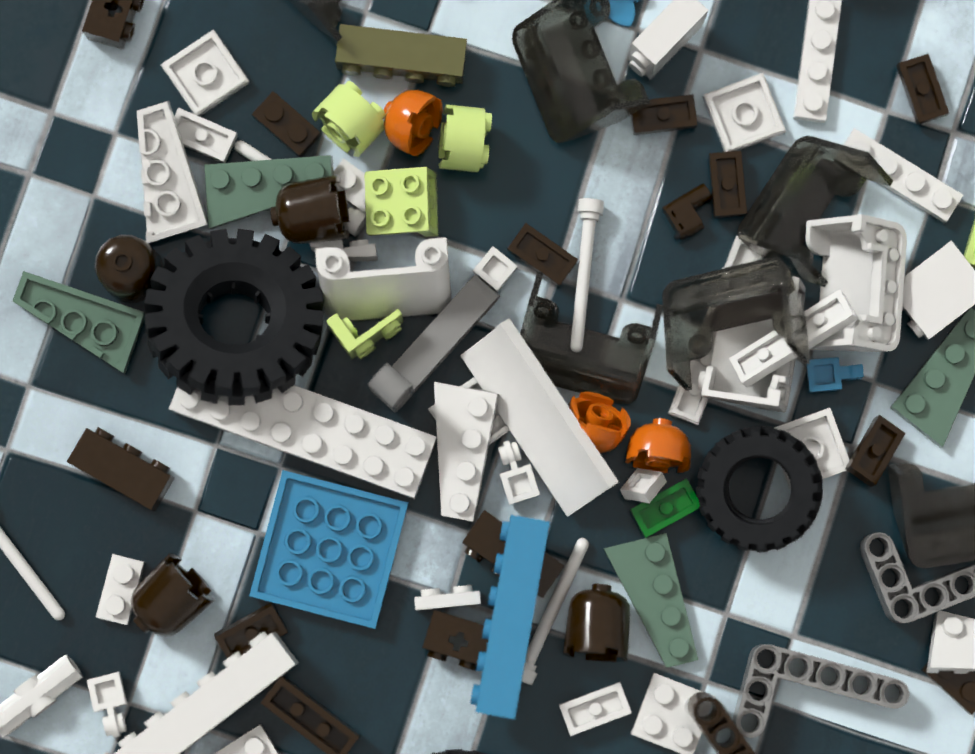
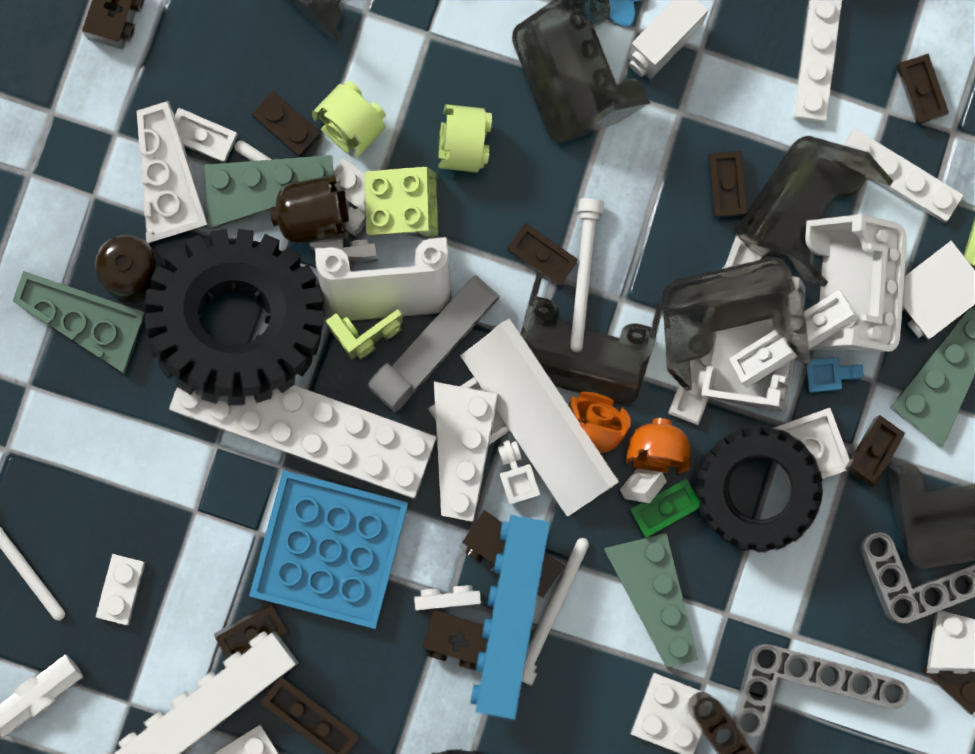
dark brown brick [67,427,175,512] -> none
white plate [87,672,127,738] -> none
dark brown cylinder [131,553,215,637] -> none
white tile [161,30,250,117] -> none
olive brick [335,24,467,87] -> none
orange cylinder [384,90,443,156] -> none
white plate [472,246,518,292] -> none
white plate [559,682,632,736] -> none
dark brown cylinder [563,584,630,662] -> none
dark brown plate [629,94,698,136] -> none
dark brown piece [662,183,713,241] -> none
white tile [703,73,786,152] -> none

